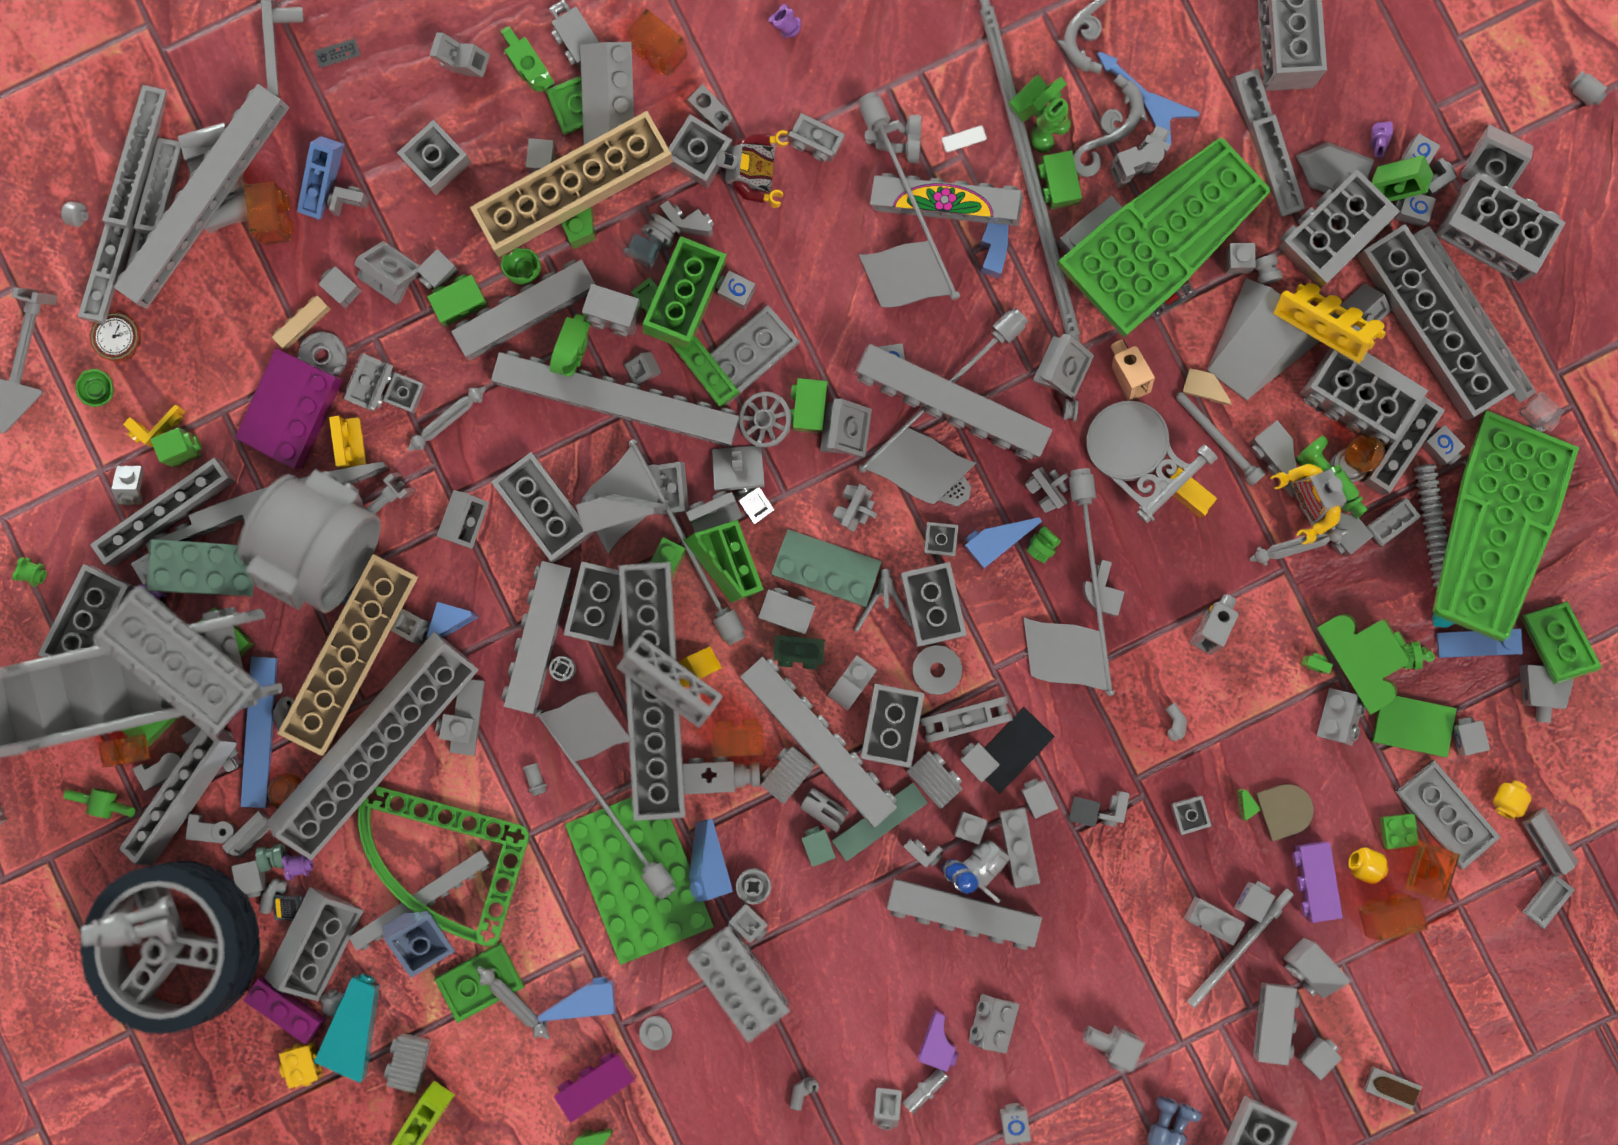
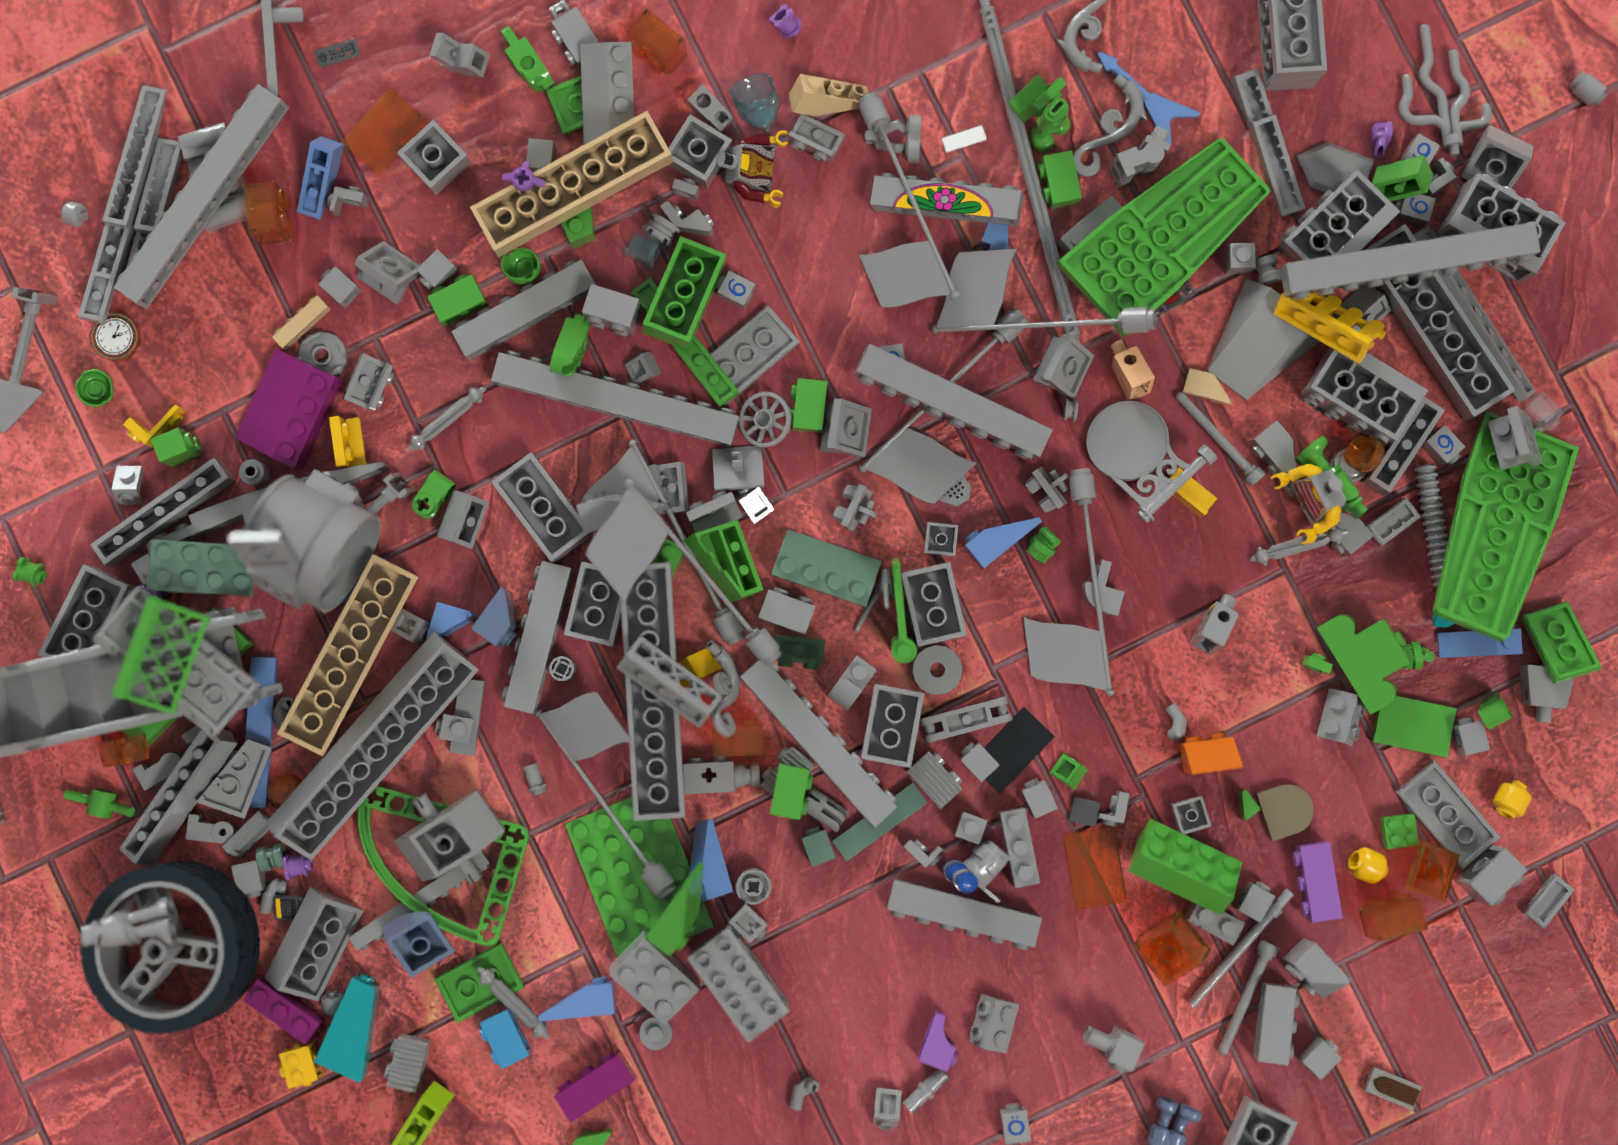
light grey piece [383,372,426,414] -> none
light grey piece [1522,807,1579,876] -> none
none -> bright green fence [111,595,211,715]
none -> light grey wing [196,739,273,819]
none -> light grey tile [228,519,299,569]
none -> light grey brick [239,459,270,487]
none -> clear orange piece [341,87,428,175]
none -> light grey slope [394,789,505,885]
none -> bright green piece [412,470,456,519]
none -> sand blue slope [471,588,518,648]
none -> dark azure brick [479,1008,532,1069]
none -> medium lavender piece [502,161,546,191]
none -> light grey flag [586,479,782,666]
none -> light grey brick [609,930,700,1025]
none -> bright green slope [645,862,704,956]
none -> light grey plate [672,178,700,202]
none -> light grey plant [705,640,742,737]
none -> clear light blue helmet [730,73,781,132]
none -> bright green brick [770,763,813,820]
none -> tan slope [789,74,868,116]
none -> bright green piece [891,558,917,663]
none -> light grey flag [931,249,1157,335]
none -> bright green slope [1050,753,1088,790]
none -> clear orange piece [1064,827,1127,910]
none -> bright green brick [1128,818,1242,915]
none -> clear orange brick [1133,910,1211,986]
none -> orange slope [1179,733,1243,775]
none -> light grey piece [1218,939,1280,1055]
none -> light grey brick [1280,222,1540,300]
none -> light grey plant [1399,24,1492,157]
none -> light grey brick [1455,845,1527,906]
none -> bright green piece [1478,693,1513,730]
none -> light grey bracket [1488,406,1543,470]

